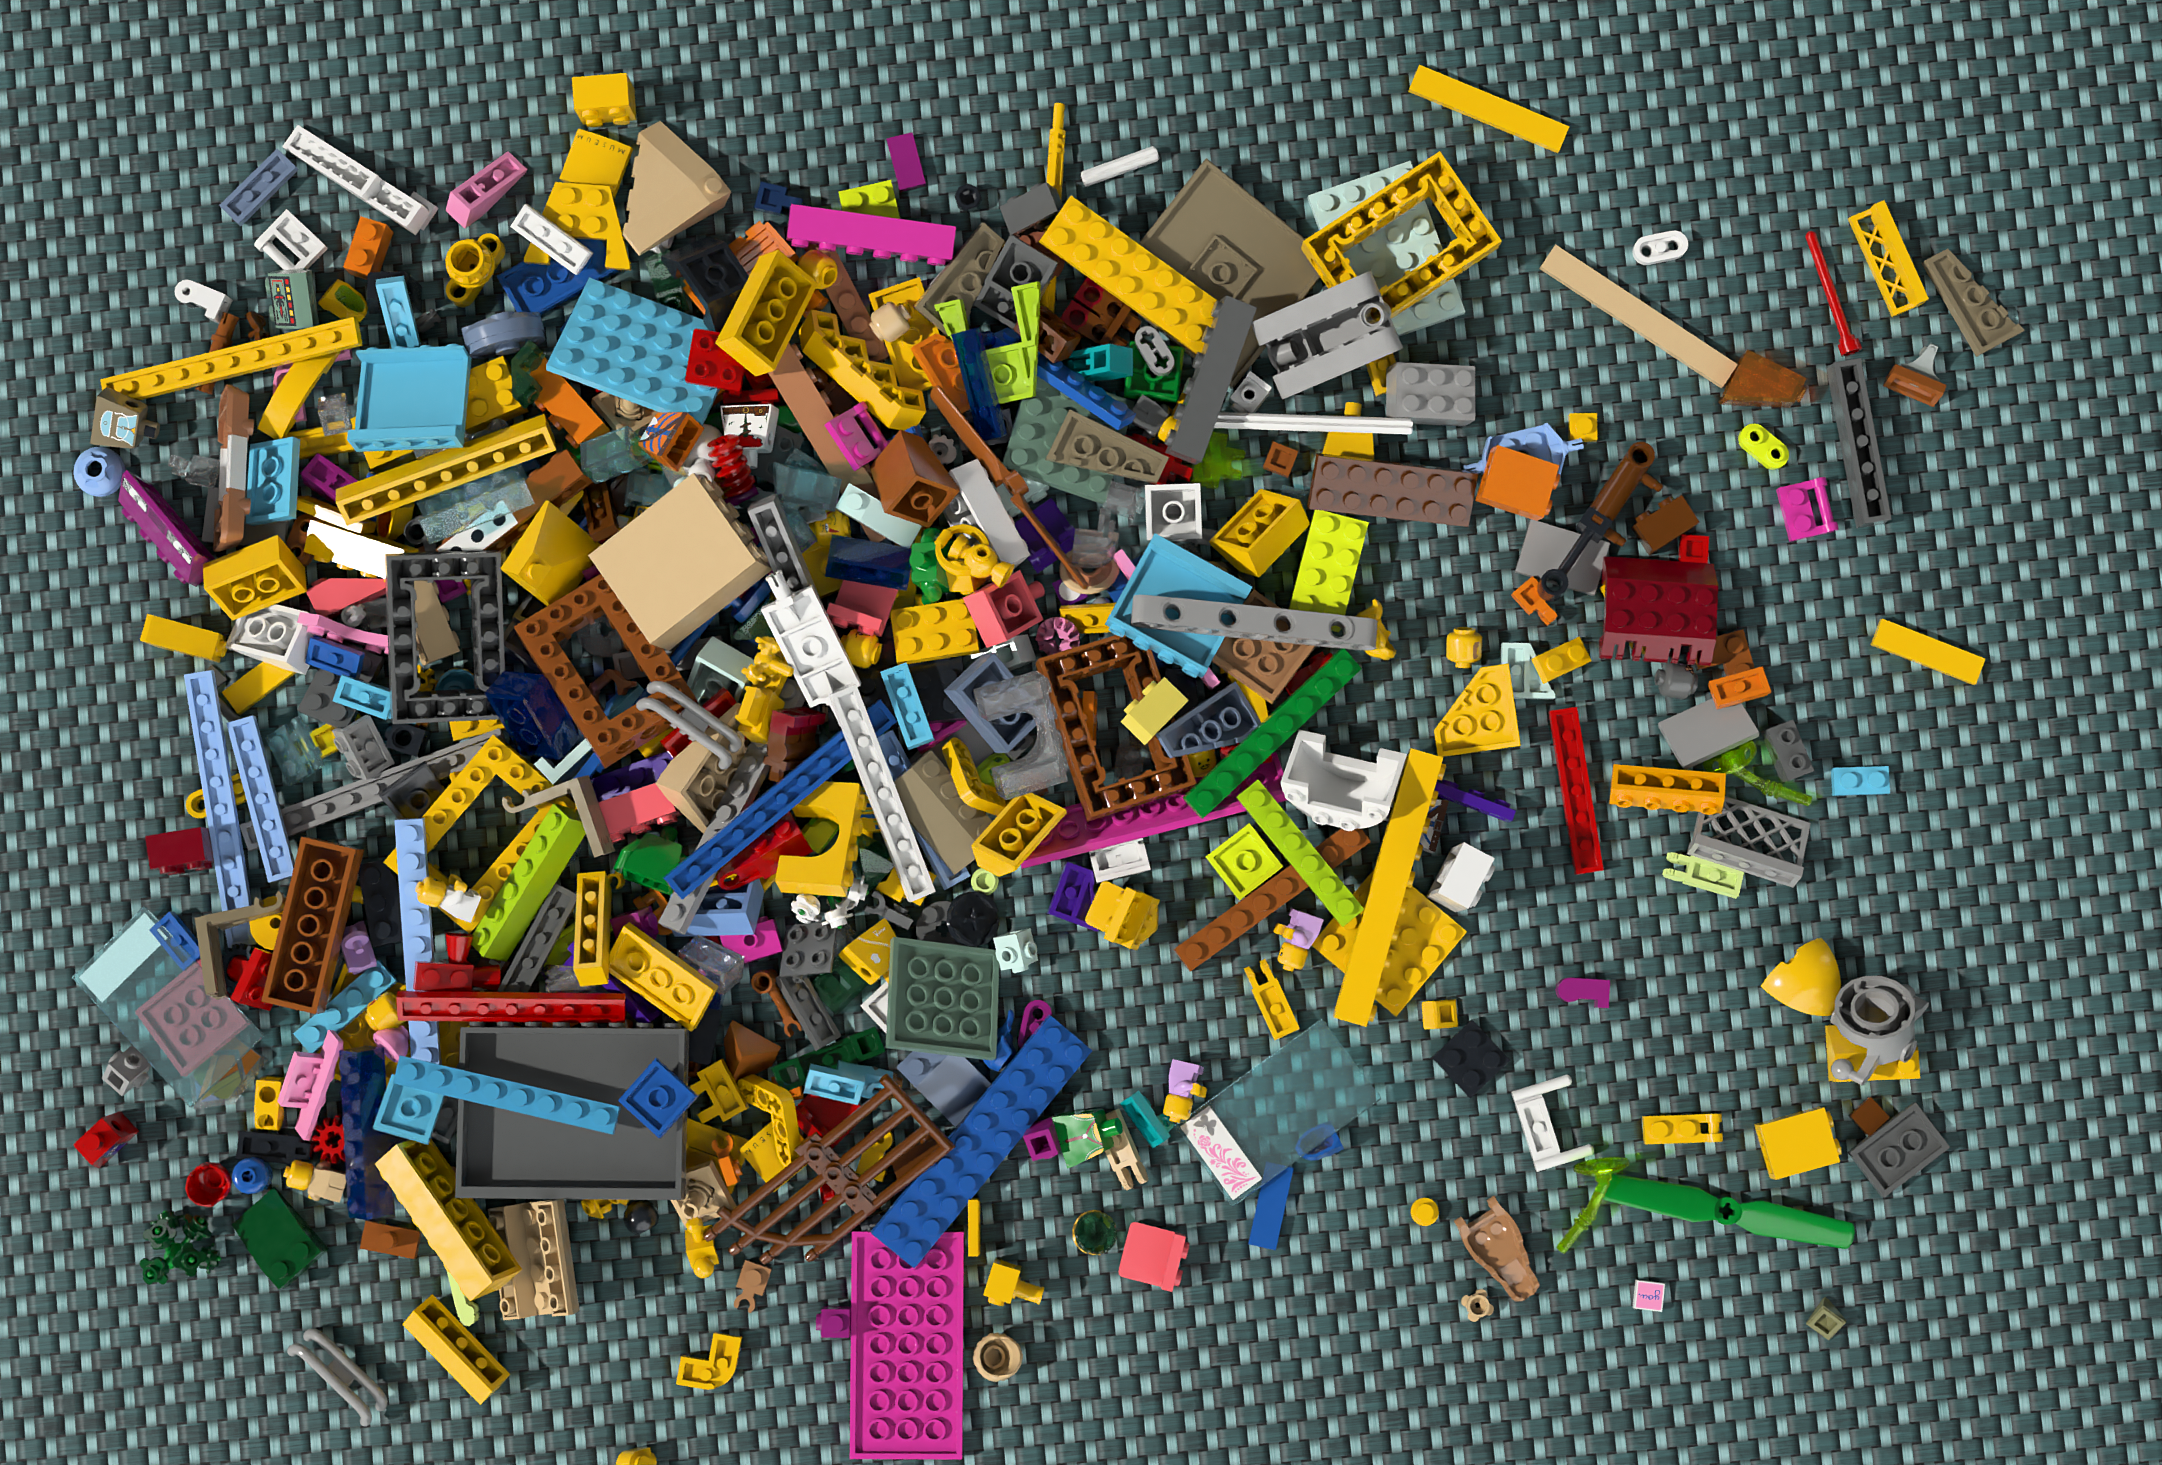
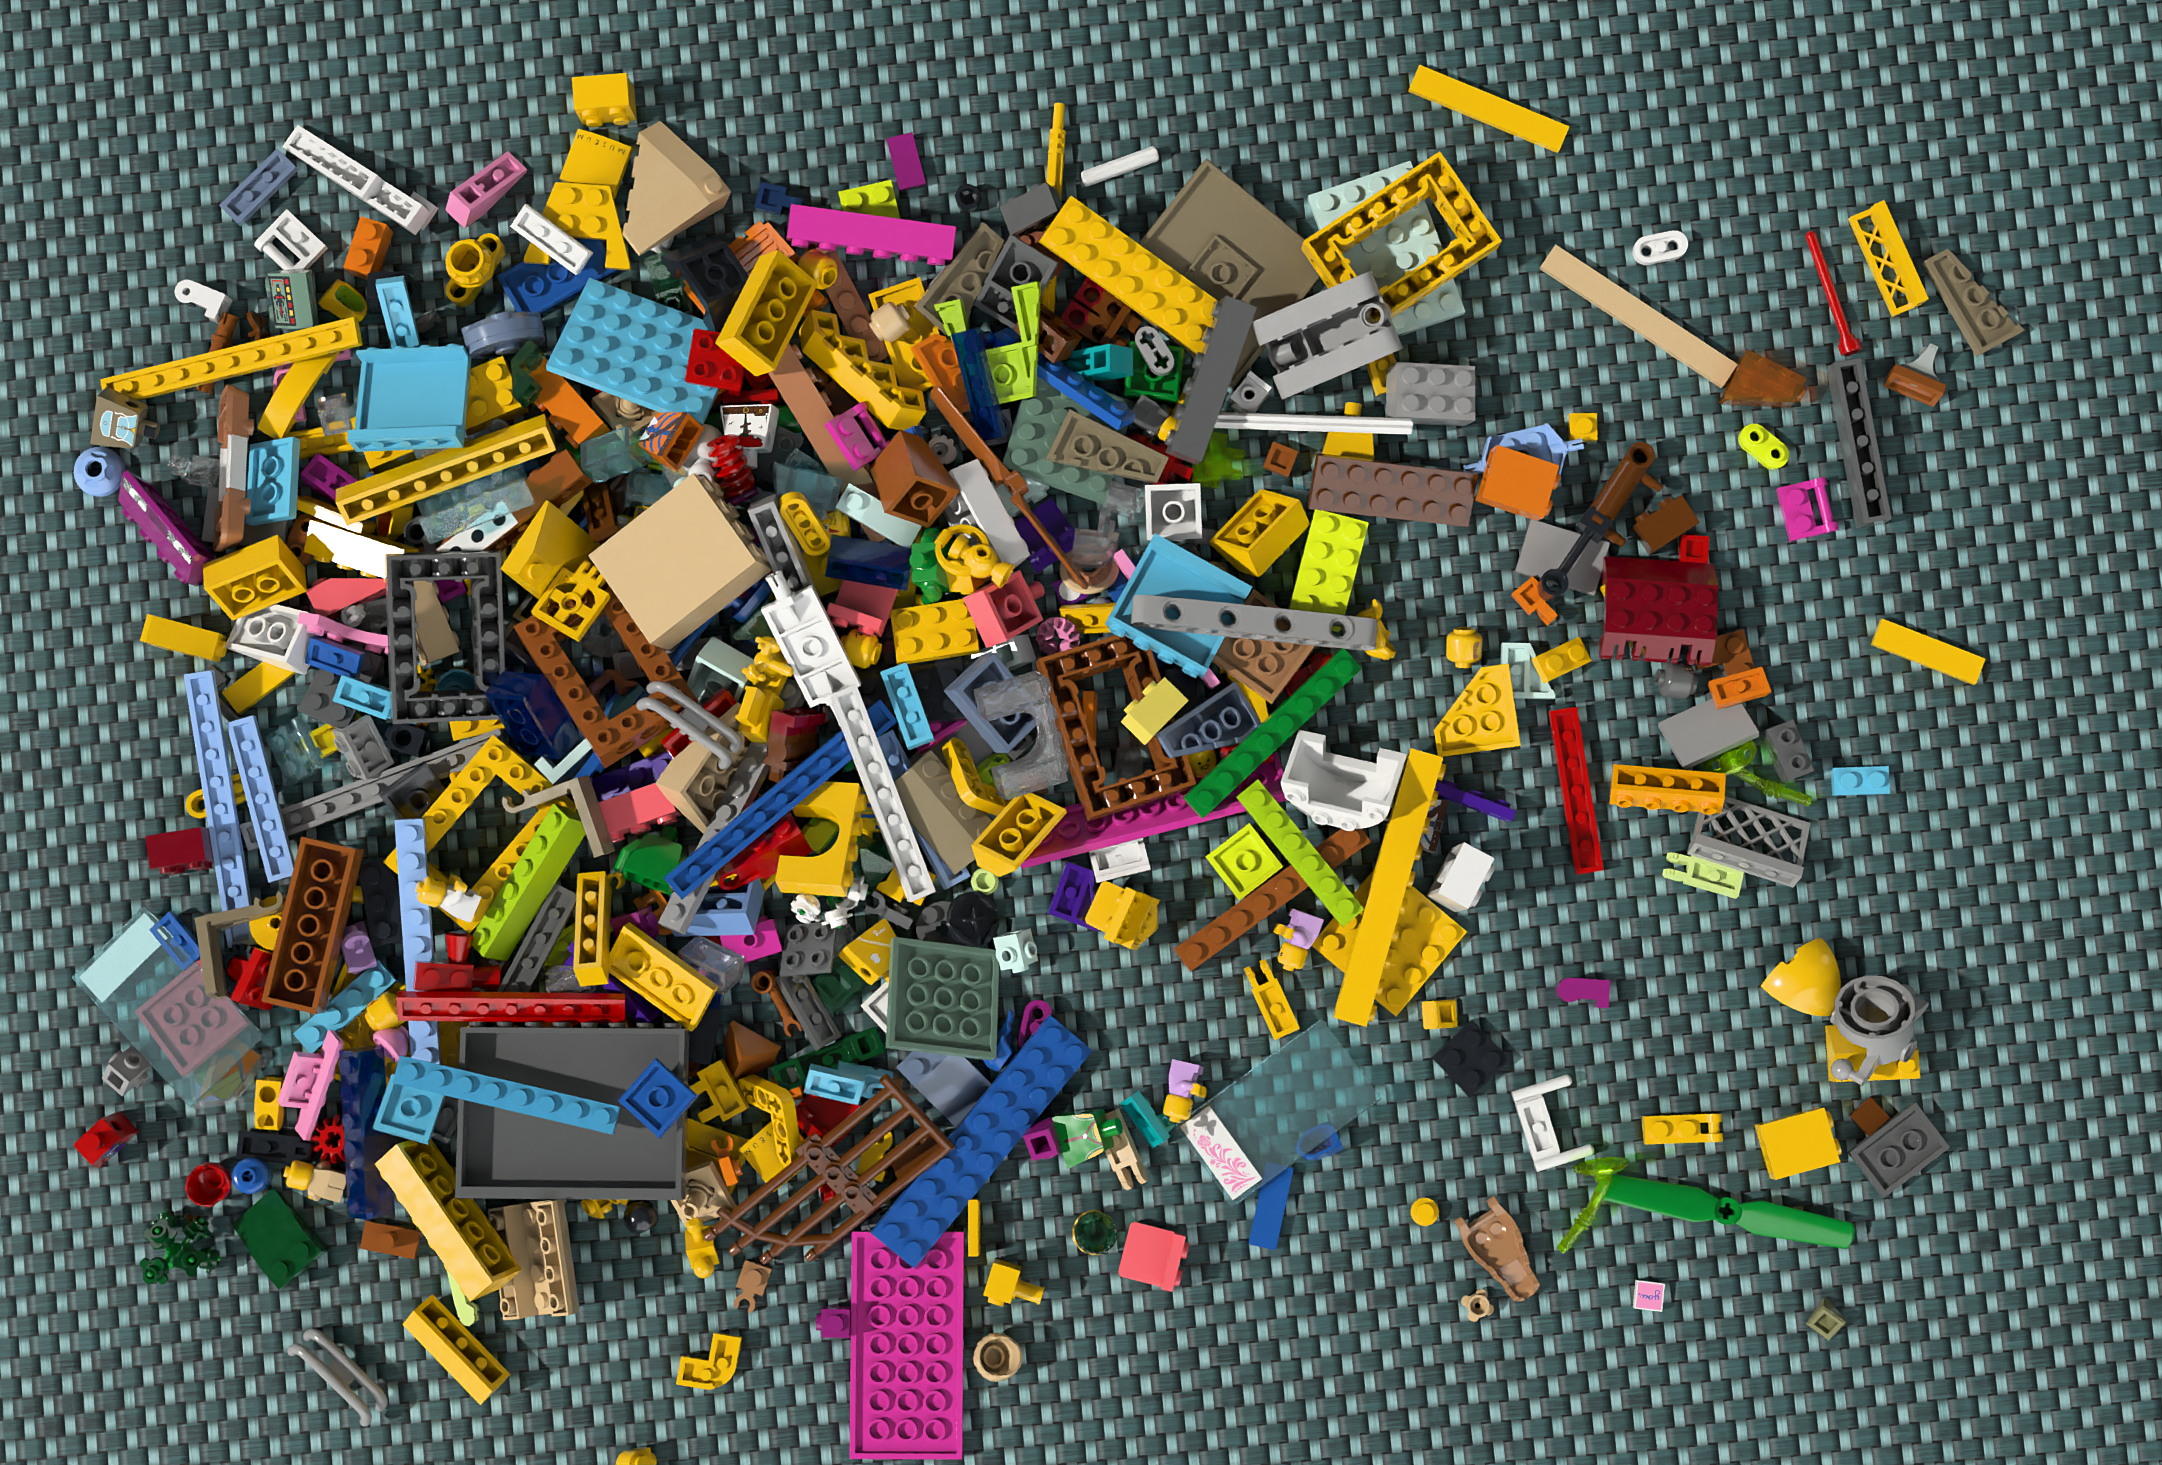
none -> yellow piece [531,560,611,642]
none -> yellow plate [779,492,831,556]

